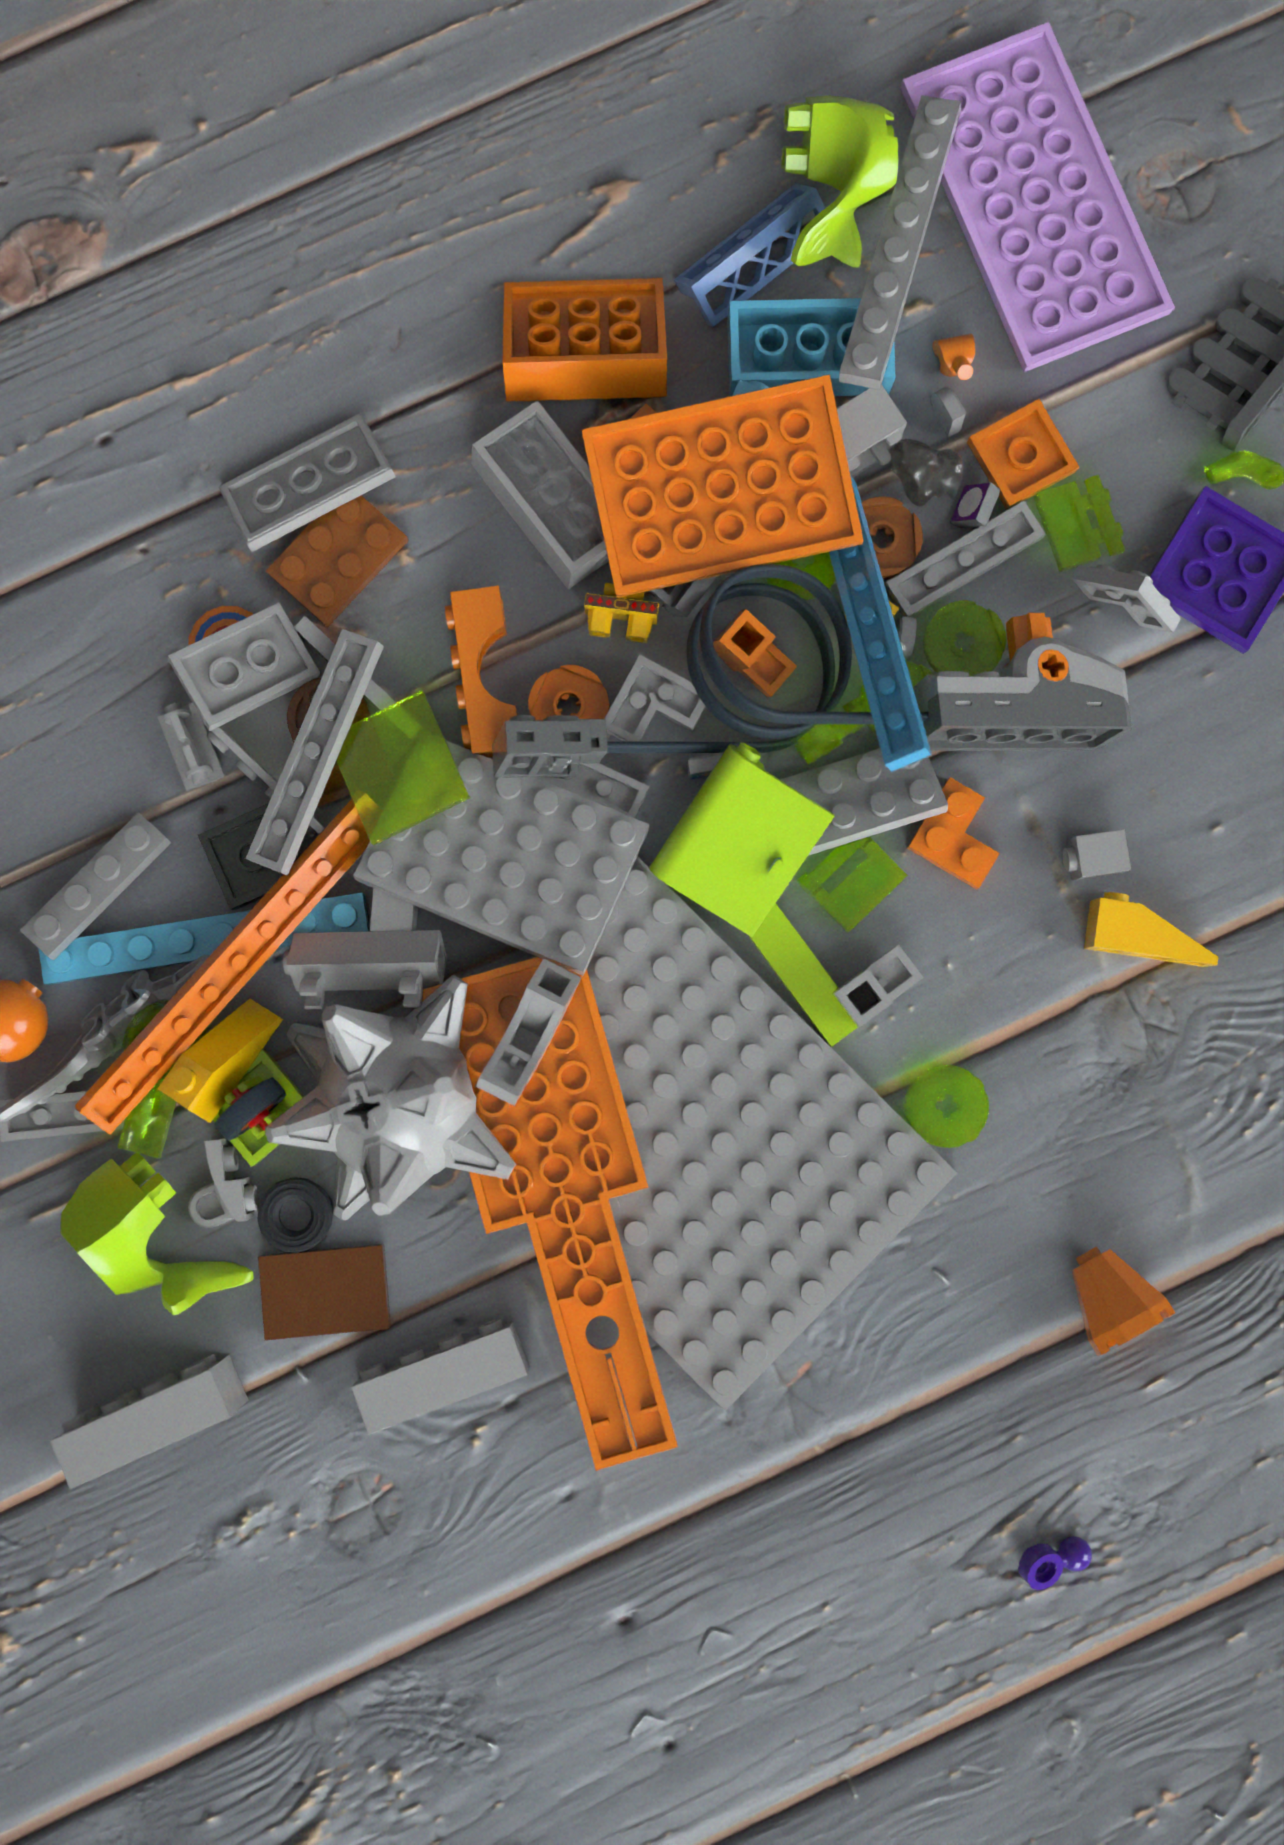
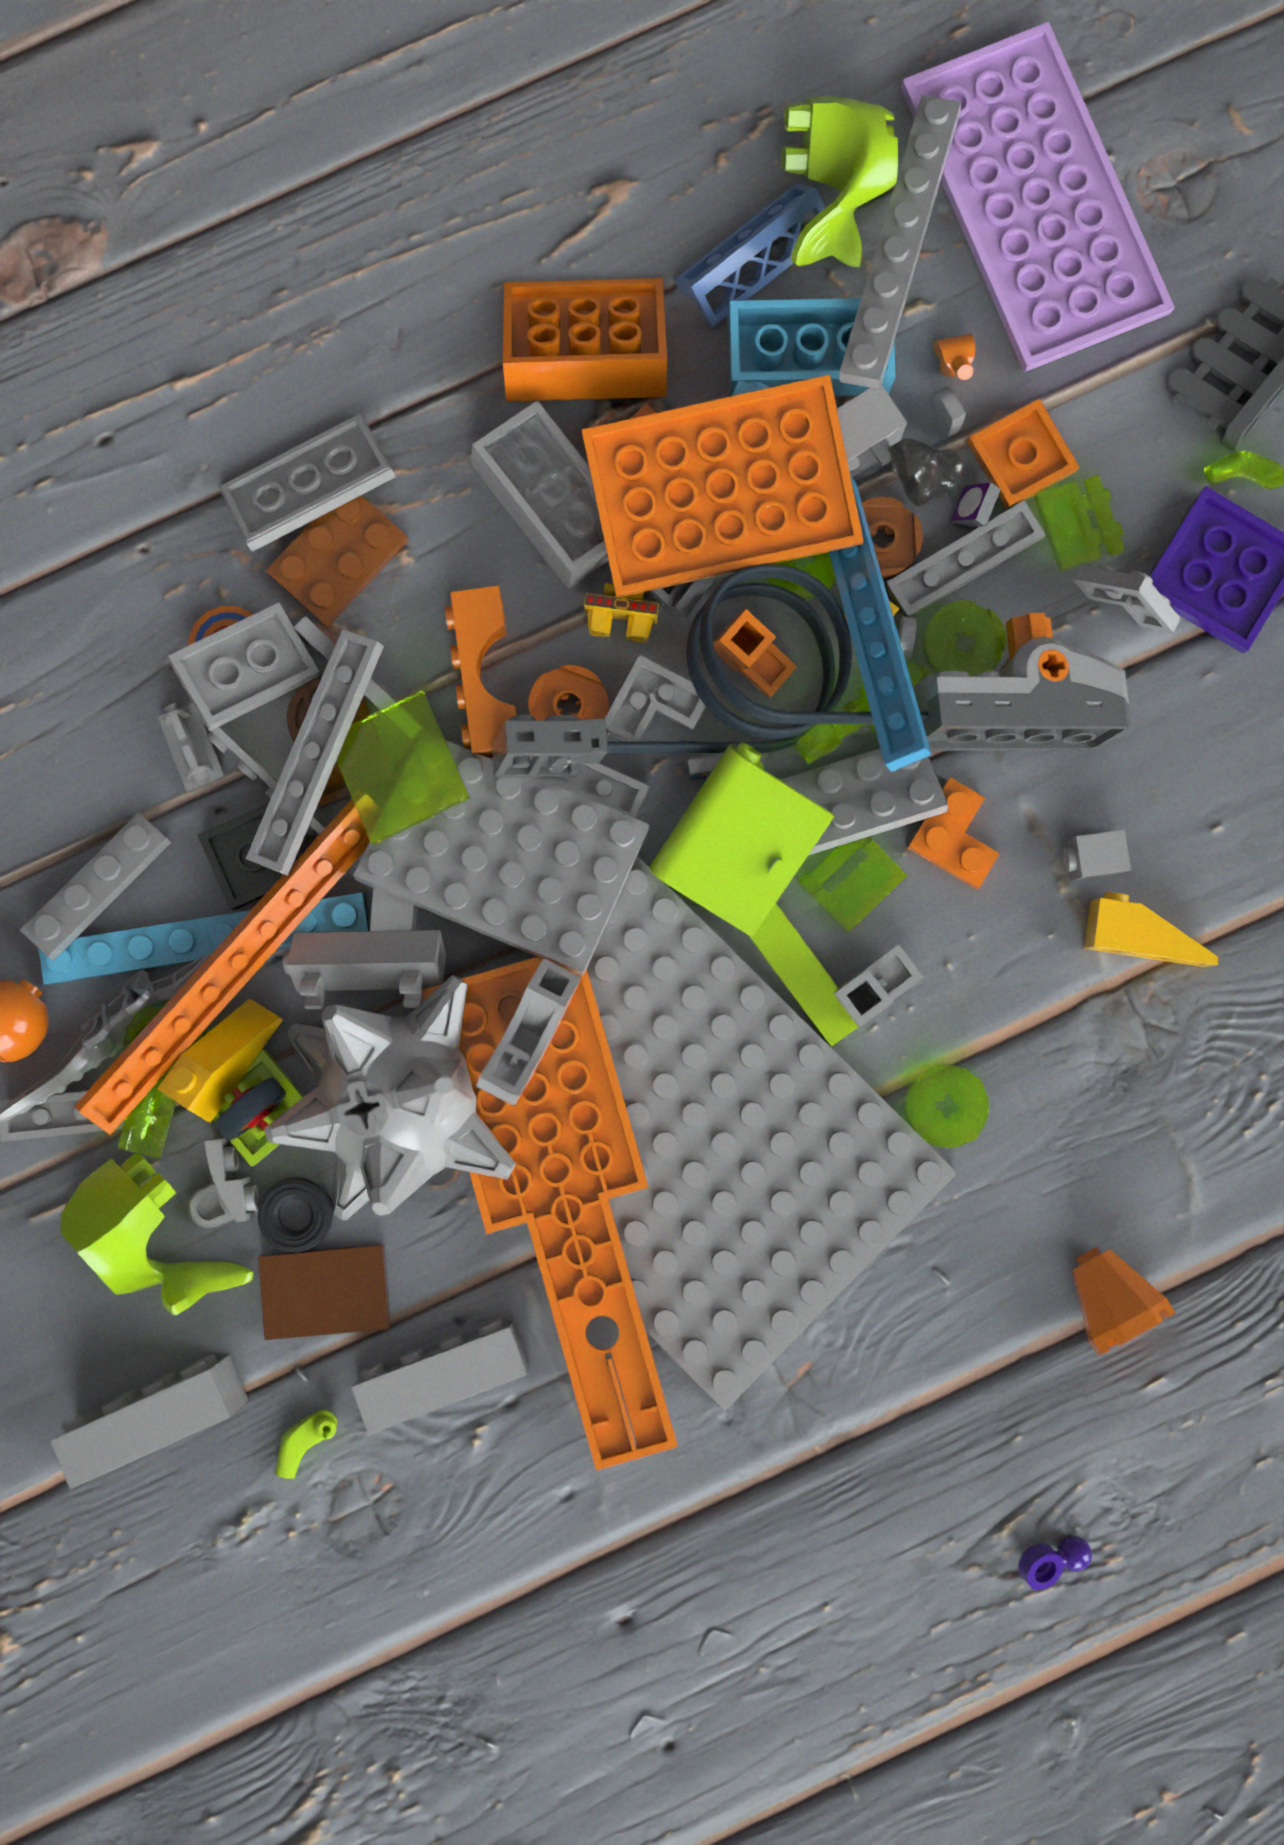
none -> lime arm [275,1410,337,1479]

